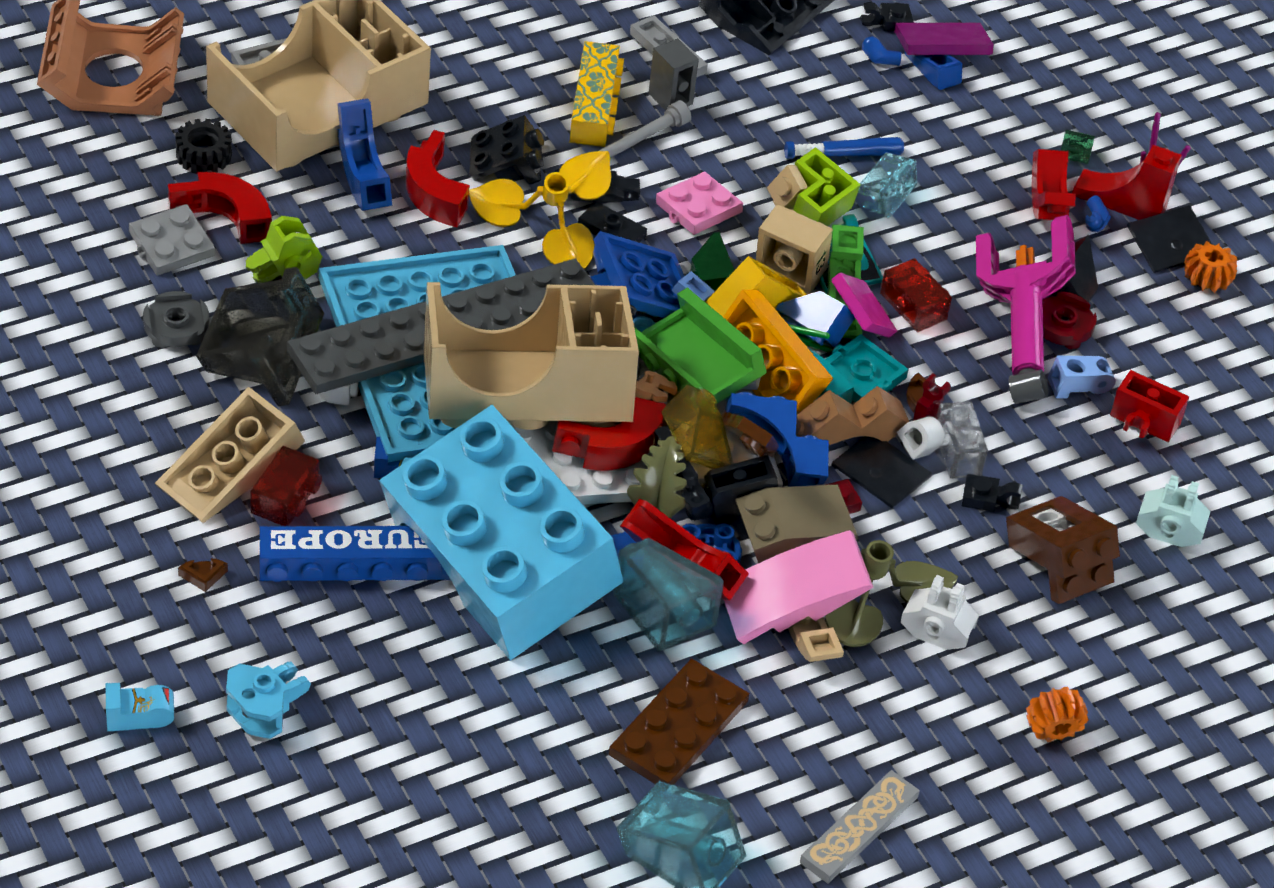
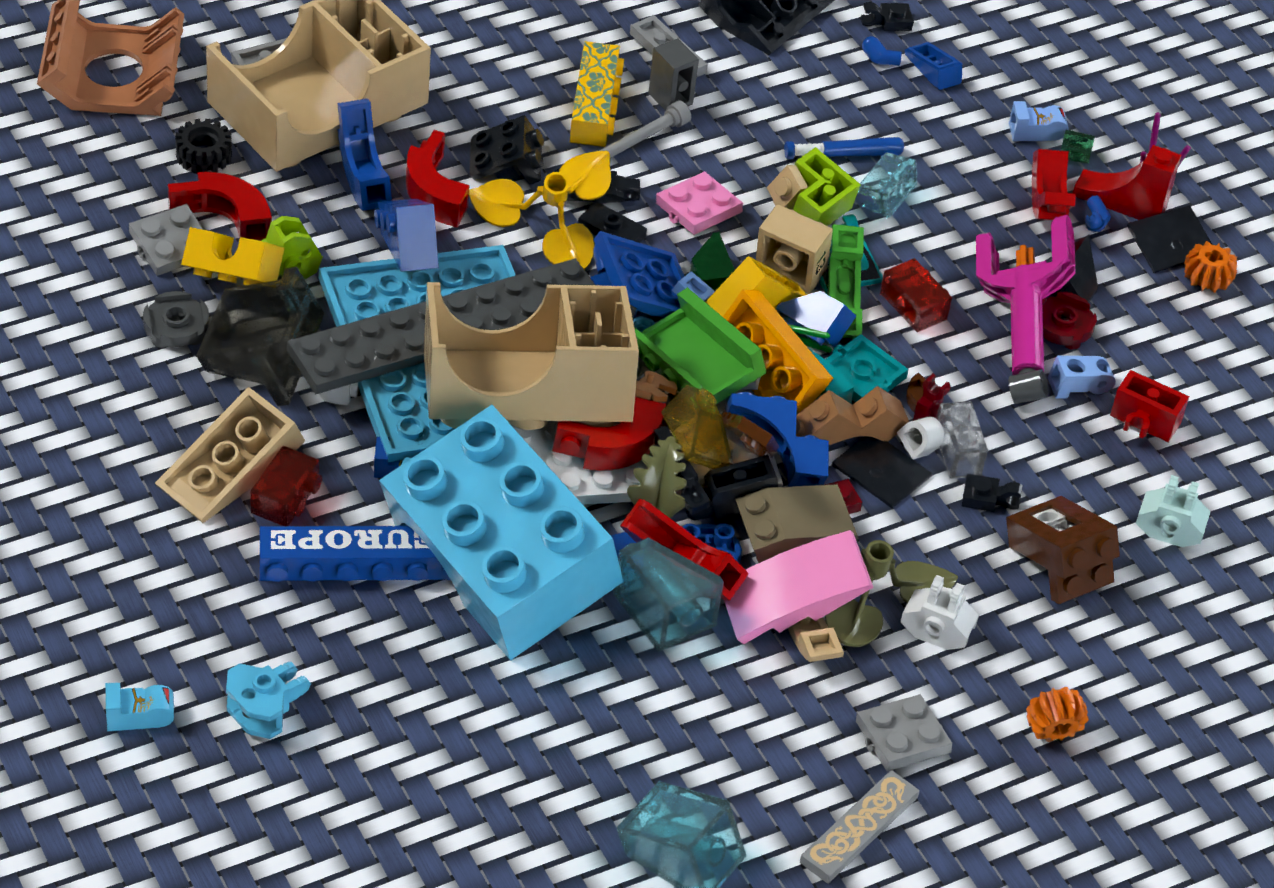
reddish brown tile [178,558,228,592] -> none
reddish brown plate [609,658,750,792] -> none
dark pink tile [832,272,897,337] -> none
magenta tile [895,23,994,55] -> none
none -> yellow arch [181,227,285,289]
none -> wedge [374,199,439,272]
none -> light grey plate [856,694,953,771]
none -> light blue leg [1009,101,1069,142]

